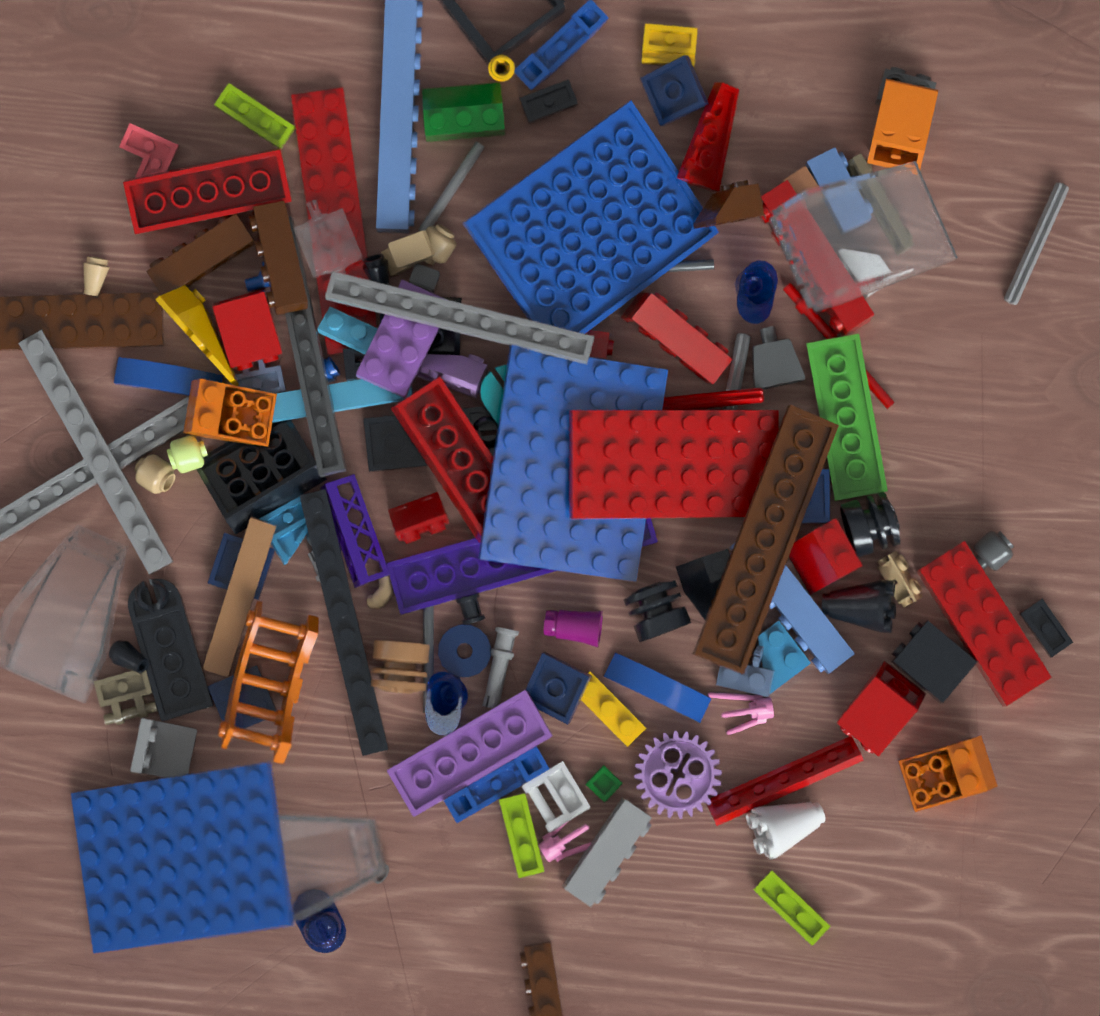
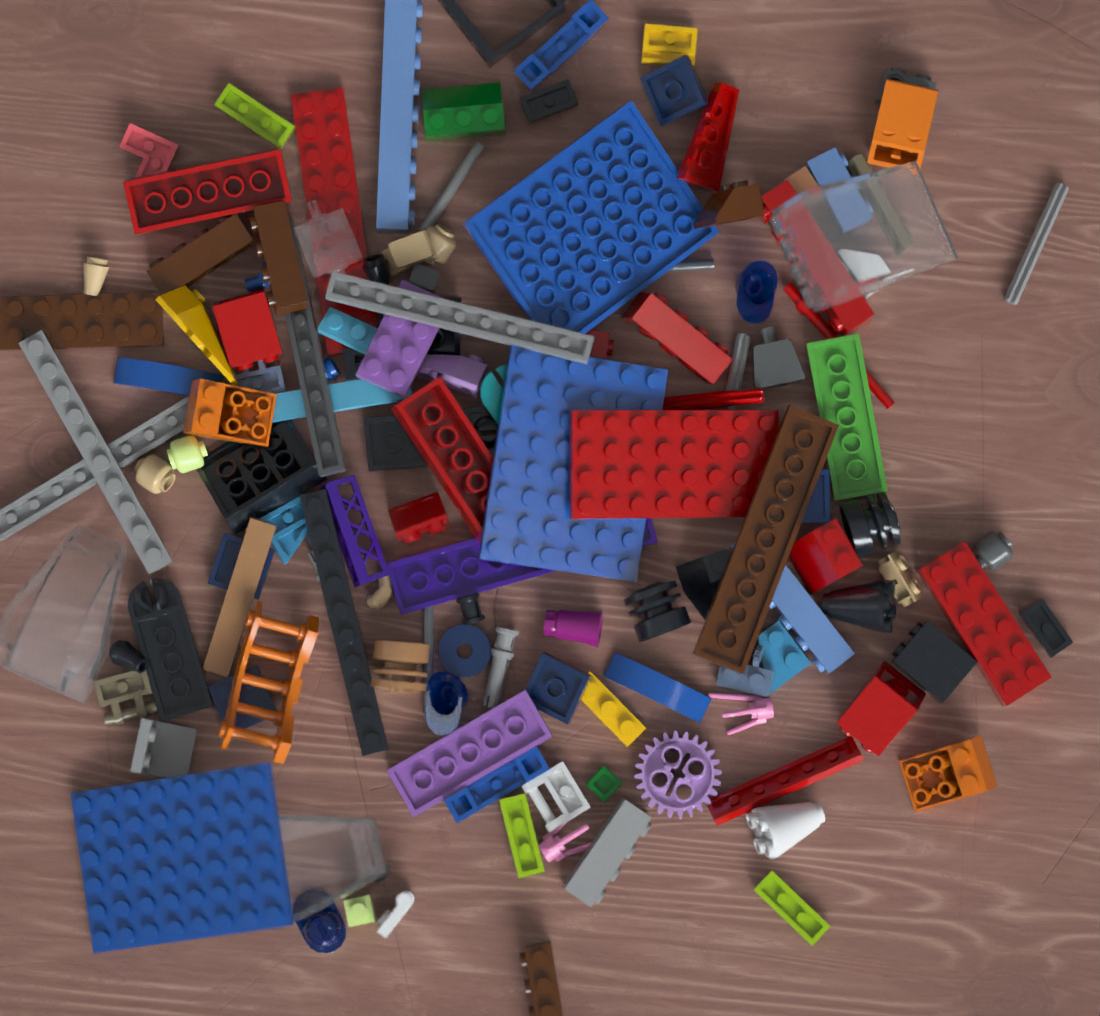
yellow cone [488,55,515,82] -> none
none -> yellowish green brick [343,894,377,927]
none -> white plate [377,891,415,938]

